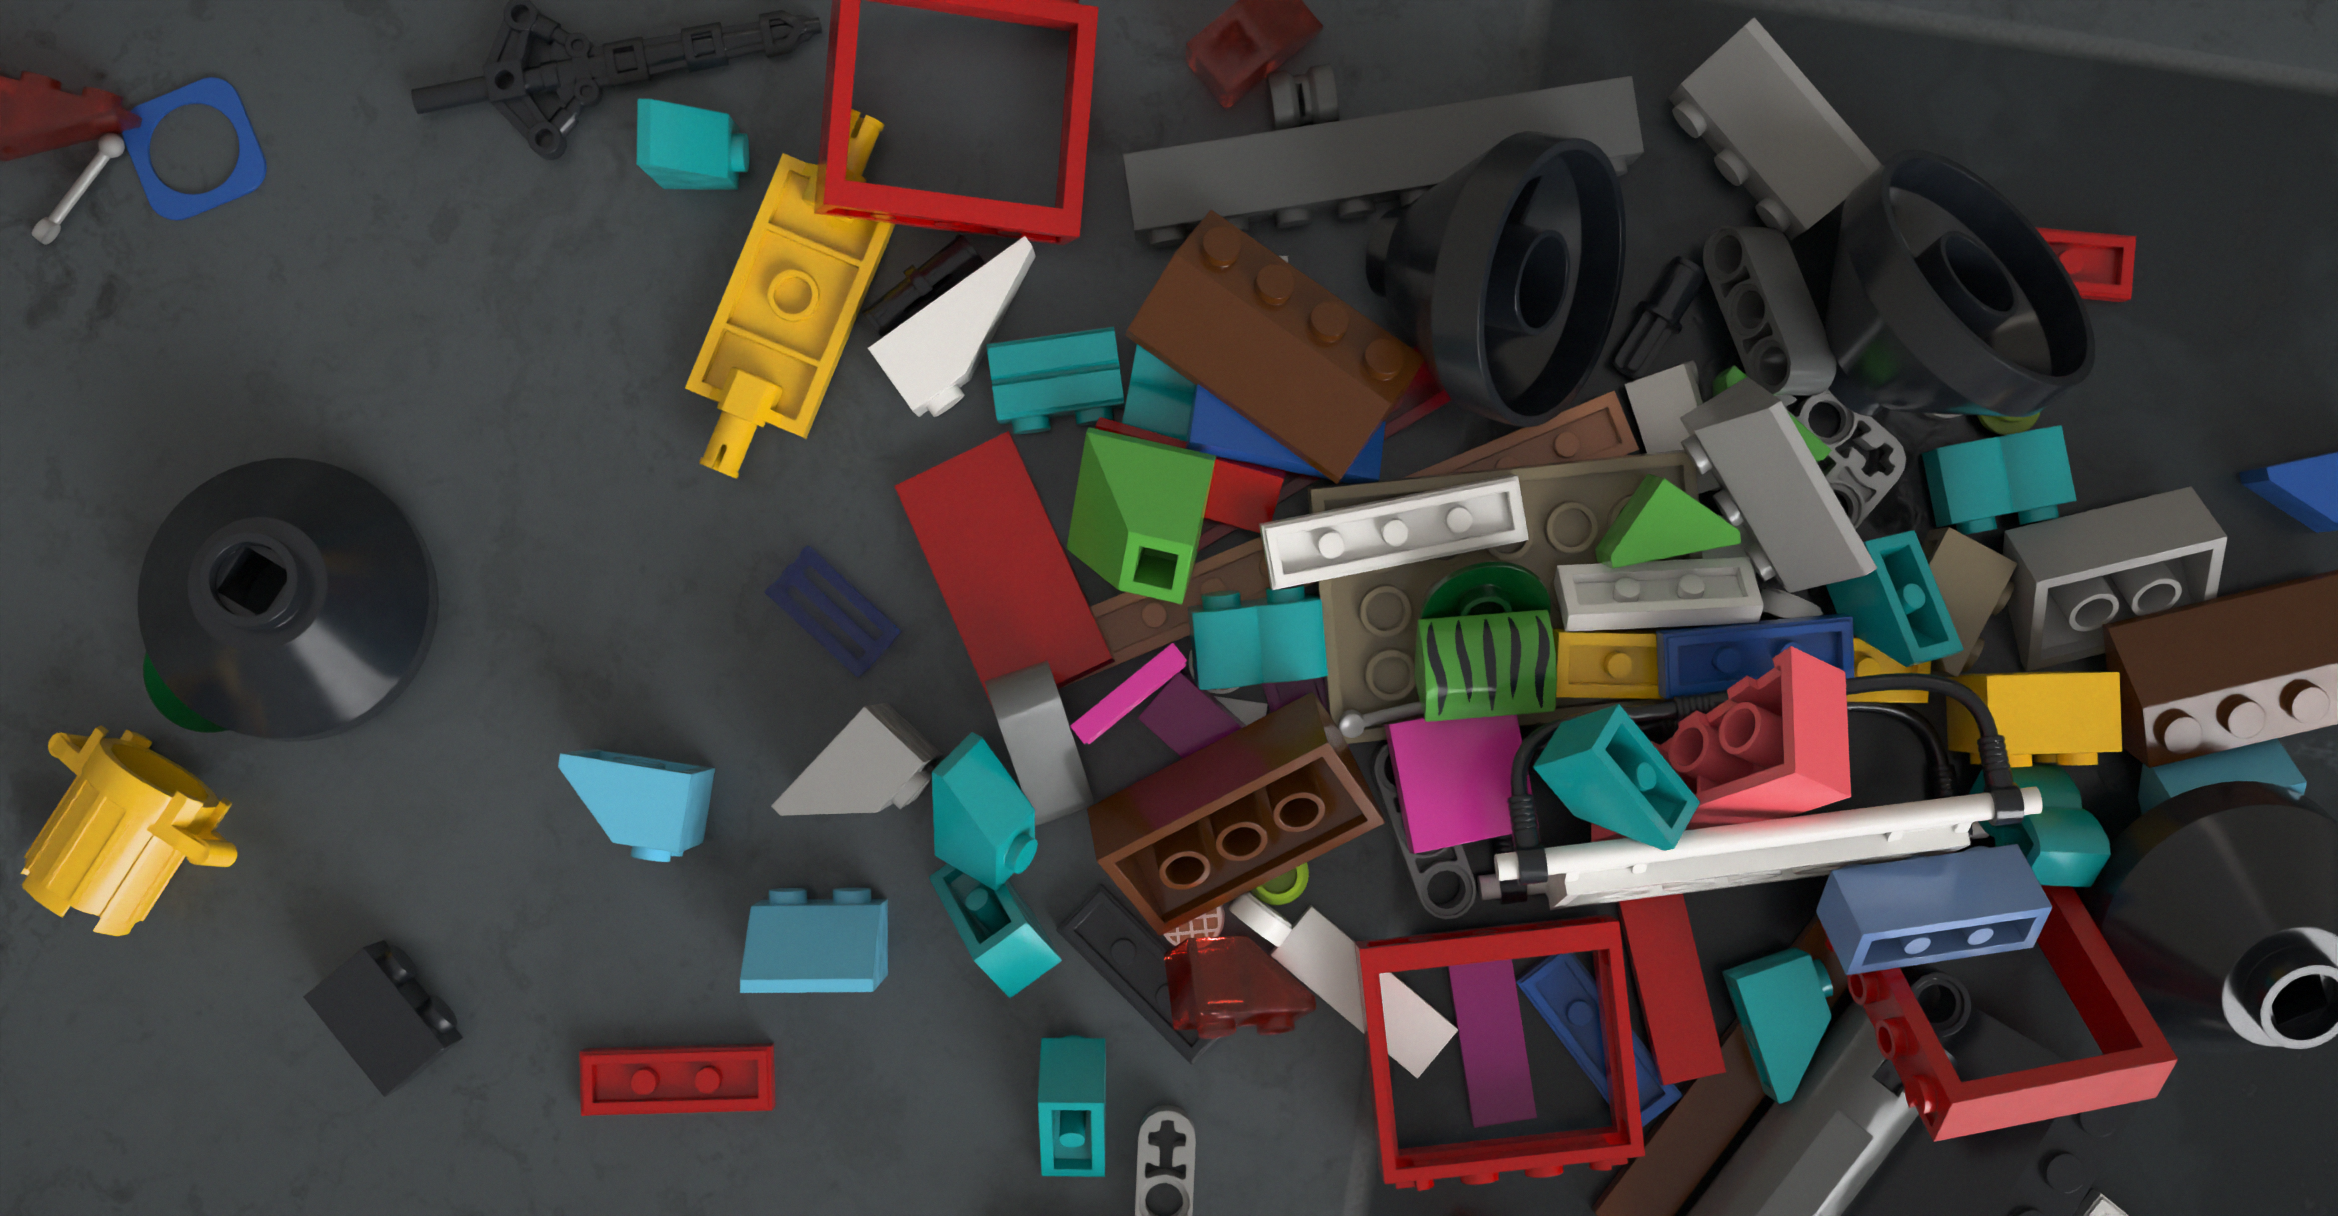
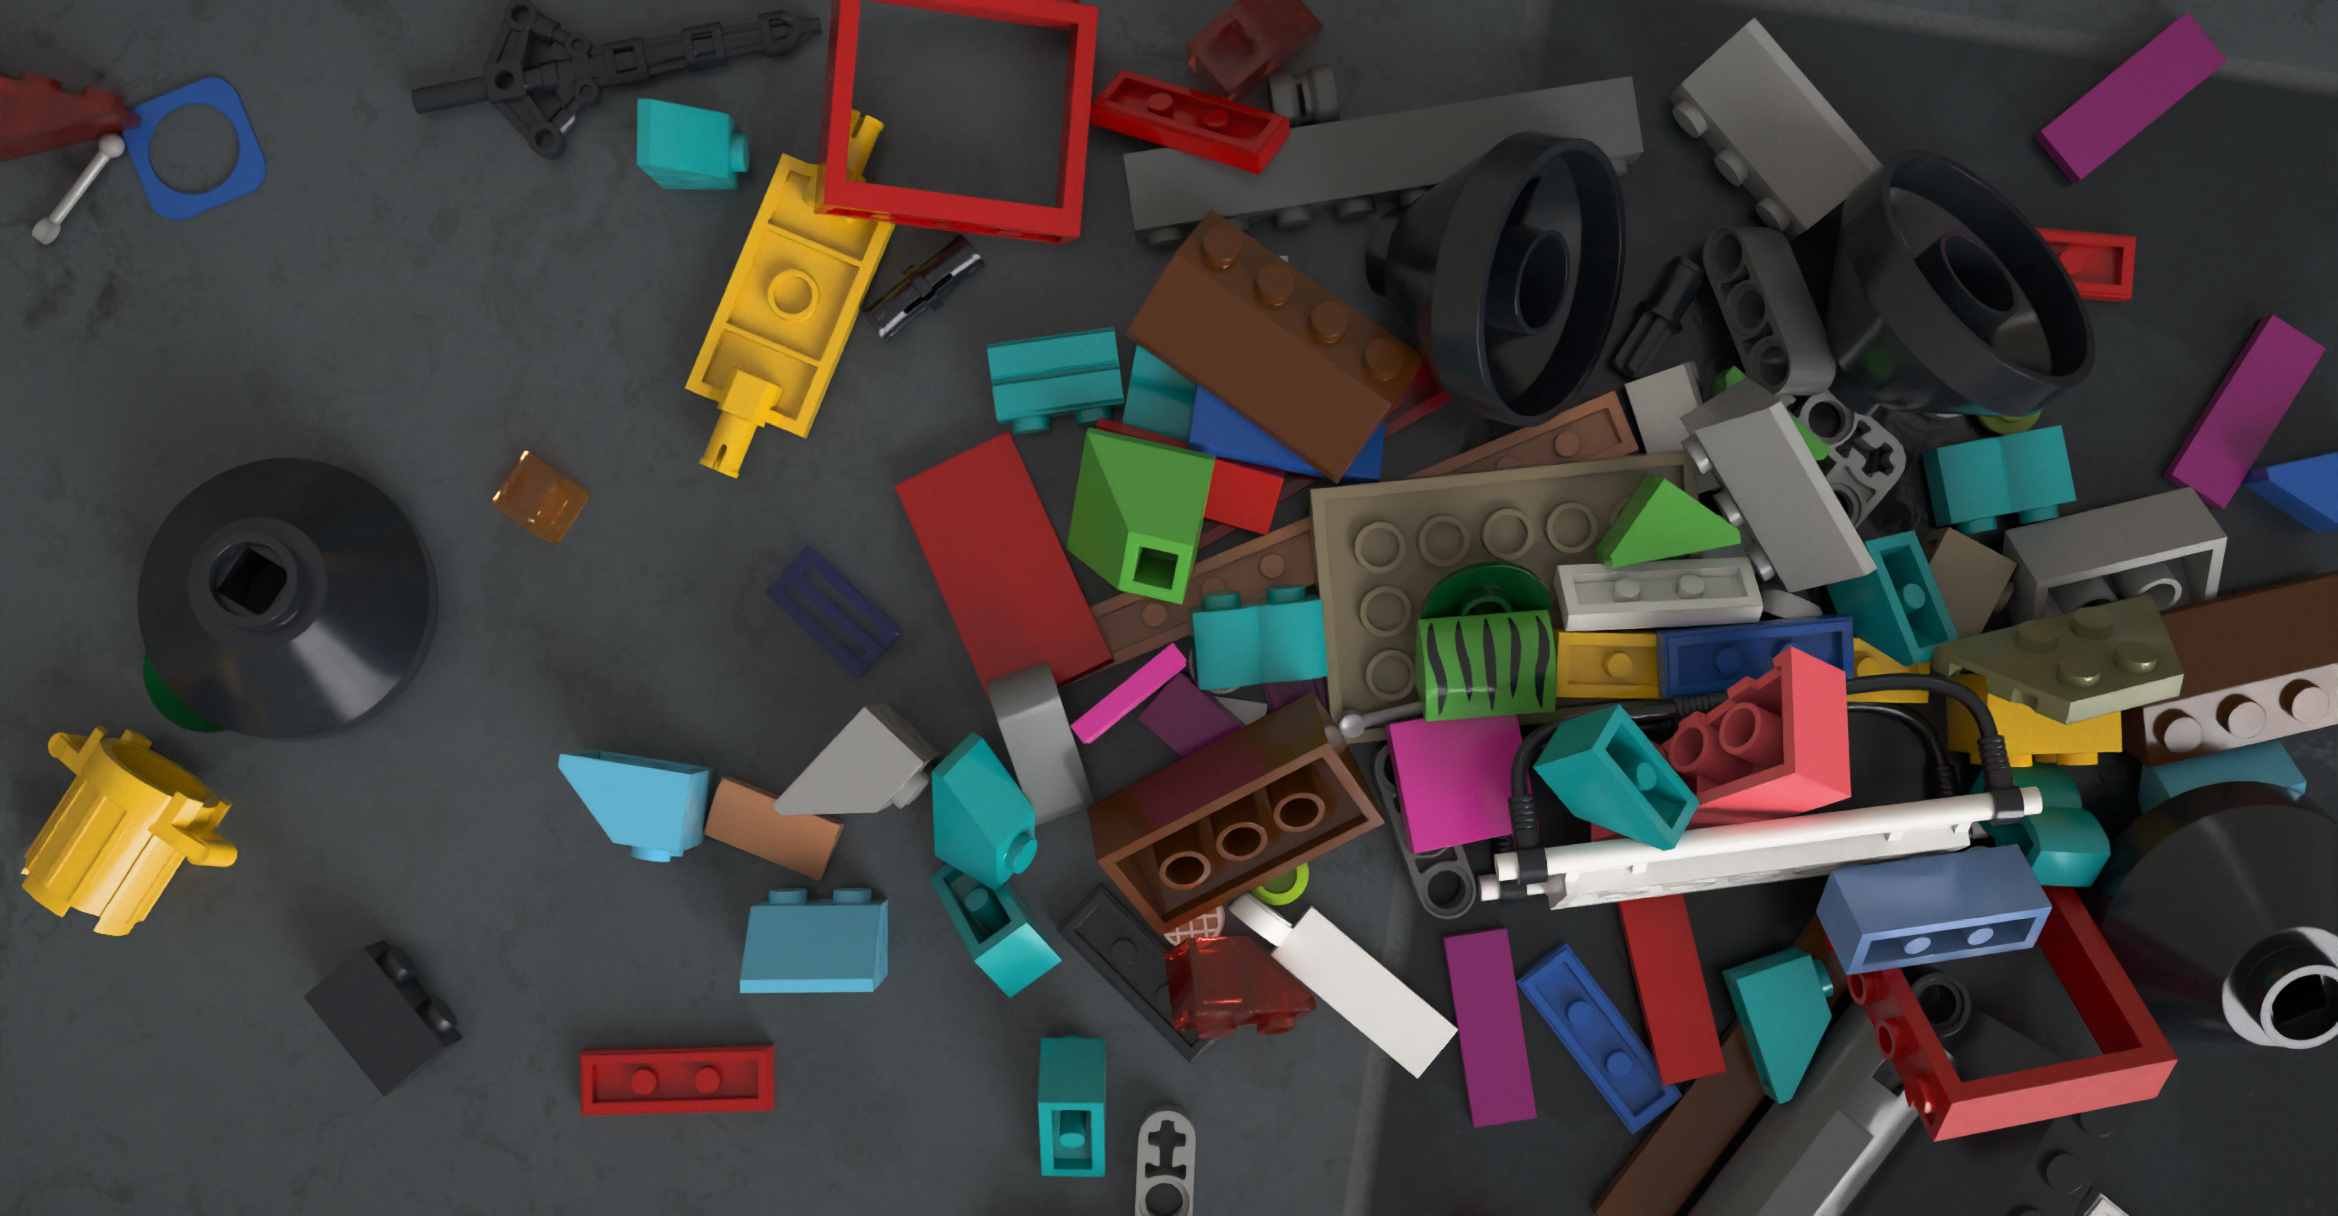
white slope [868,236,1036,417] -> none
white tile [1259,474,1529,590] -> none
red window [1354,914,1645,1191] -> none
none -> clear orange slope [491,450,590,544]
none -> nougat slope [703,775,846,882]
none -> red tile [1090,69,1290,175]
none -> olive wing [1932,594,2184,725]
none -> magenta tile [2033,12,2228,184]
none -> magenta tile [2163,314,2326,510]

